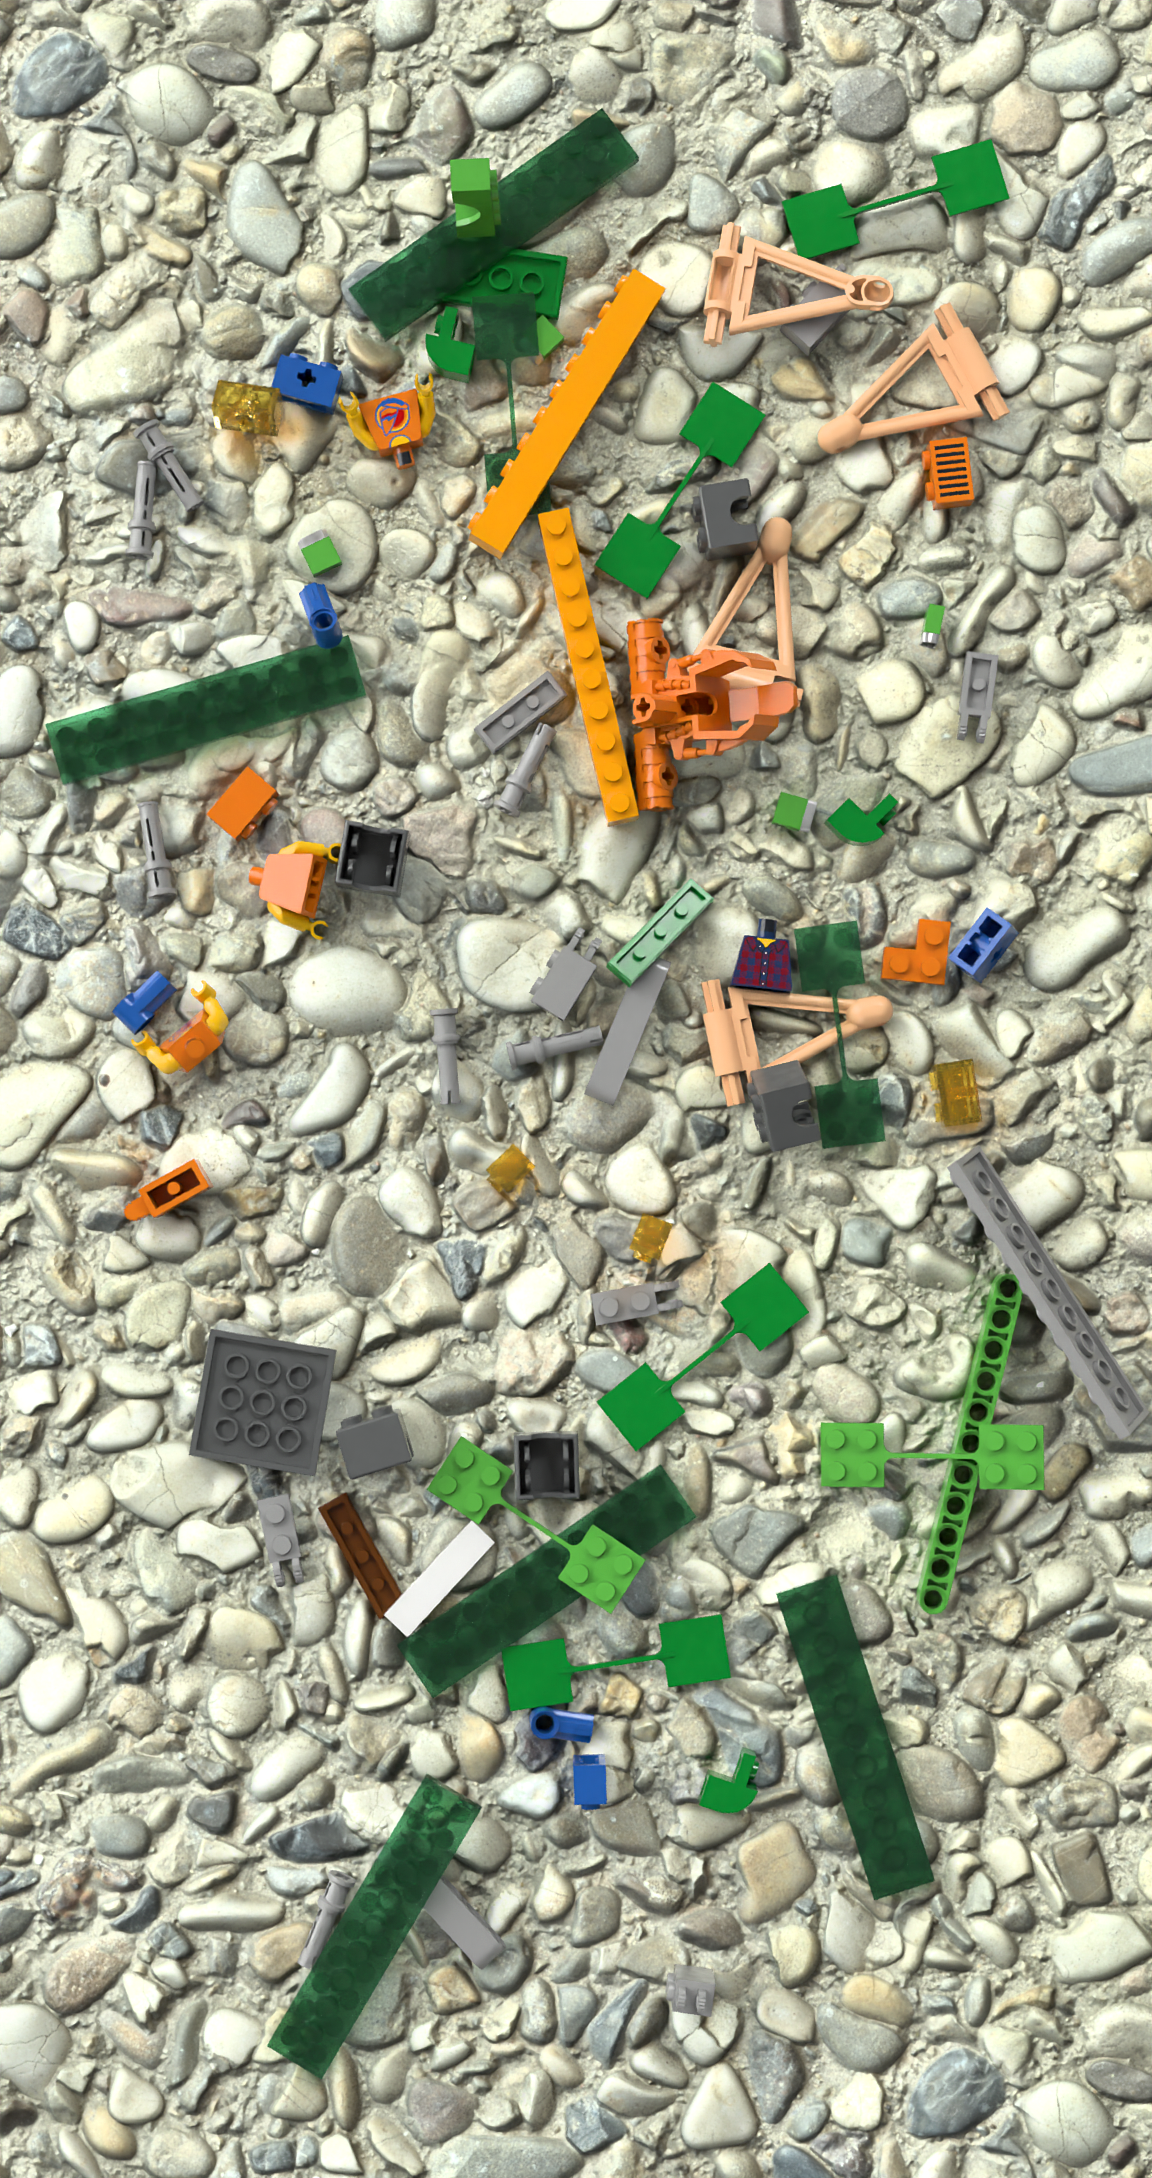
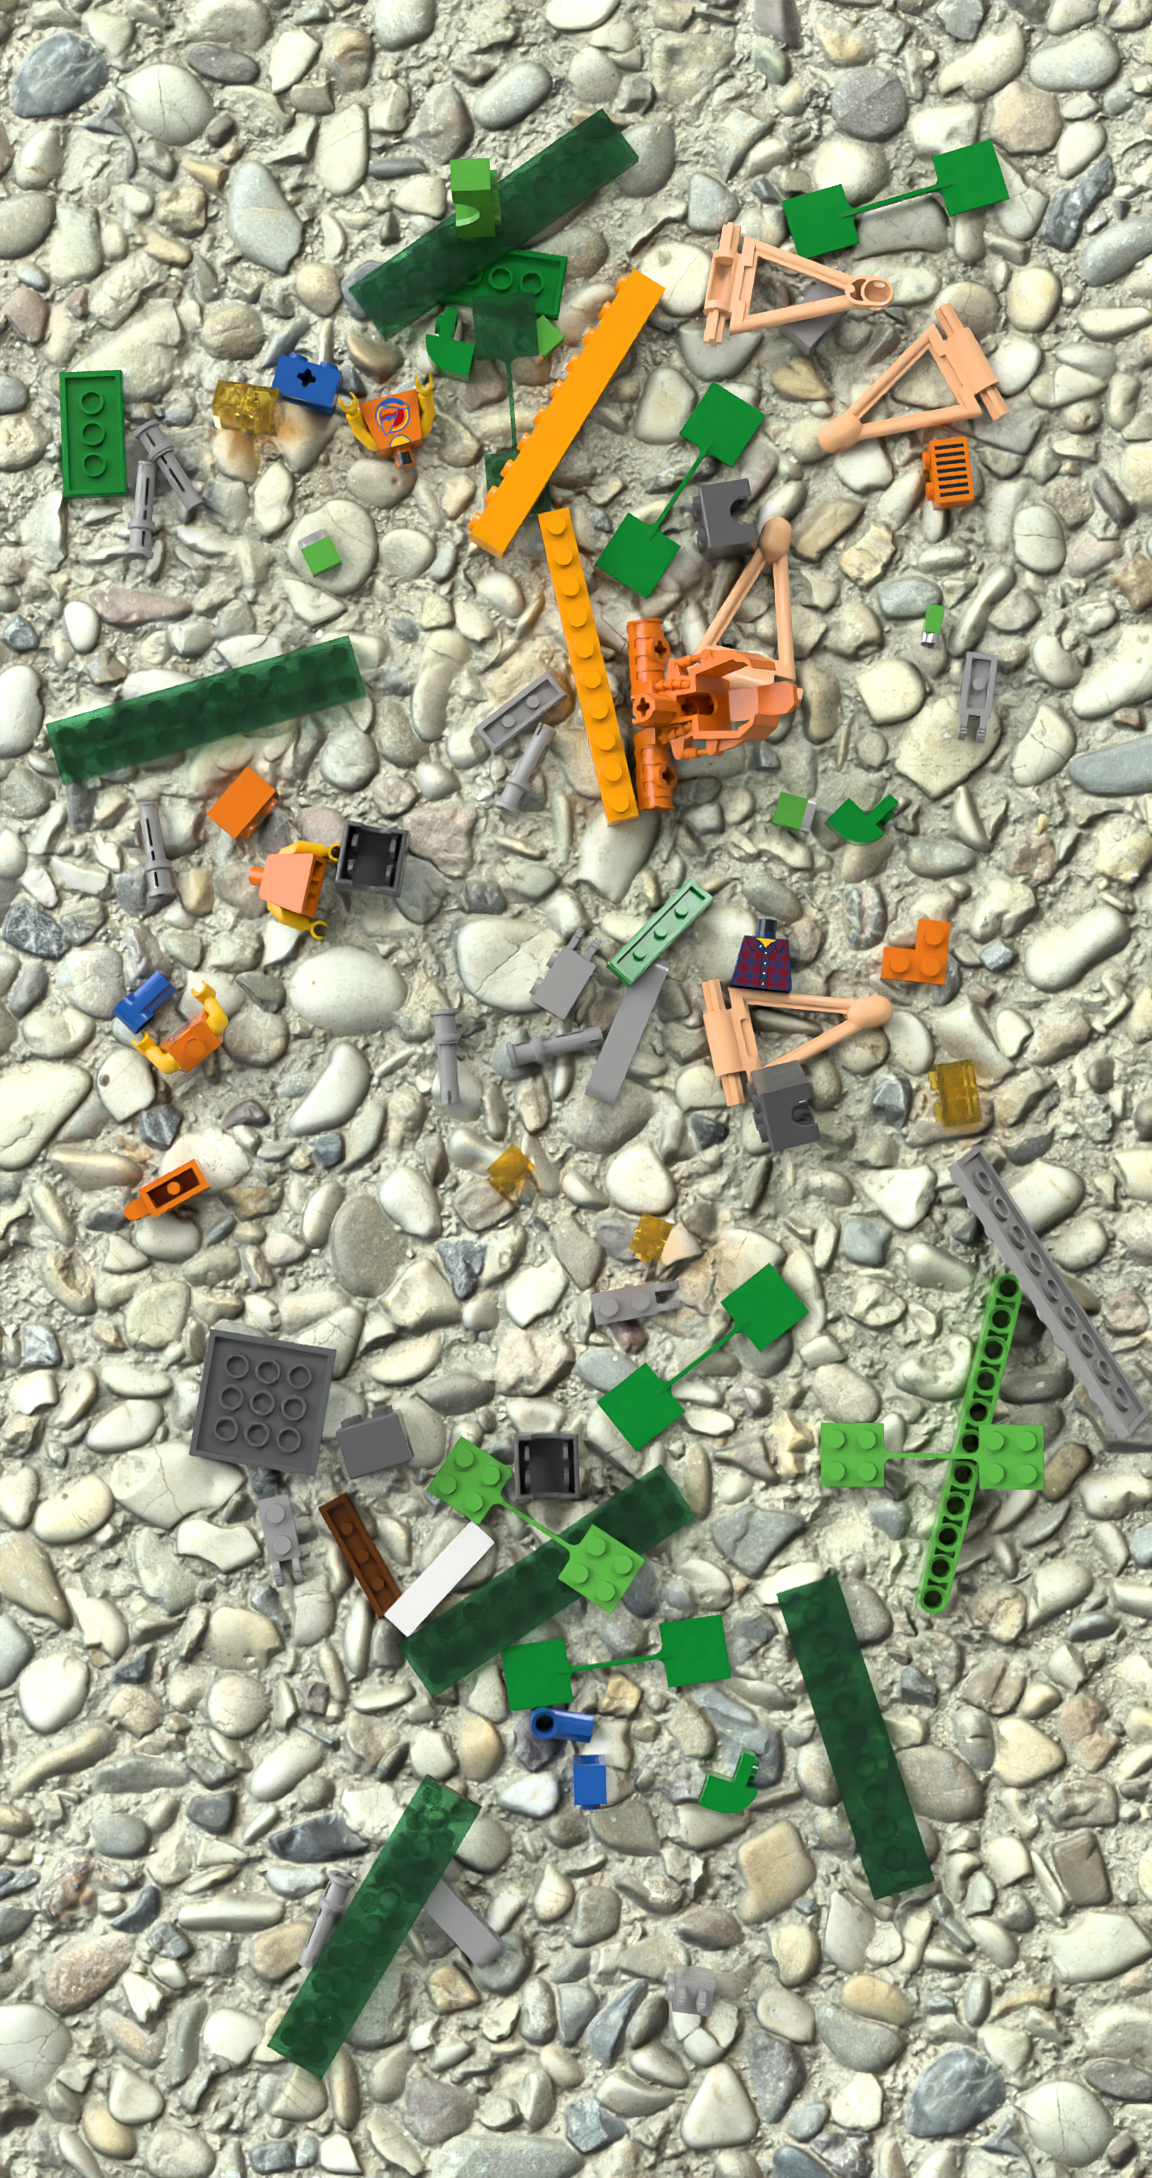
blue piece [299,582,343,649] -> none
clear green hinge [794,920,886,1149] -> none
blue brick [948,907,1019,984] -> none
none -> green tile [59,370,128,499]

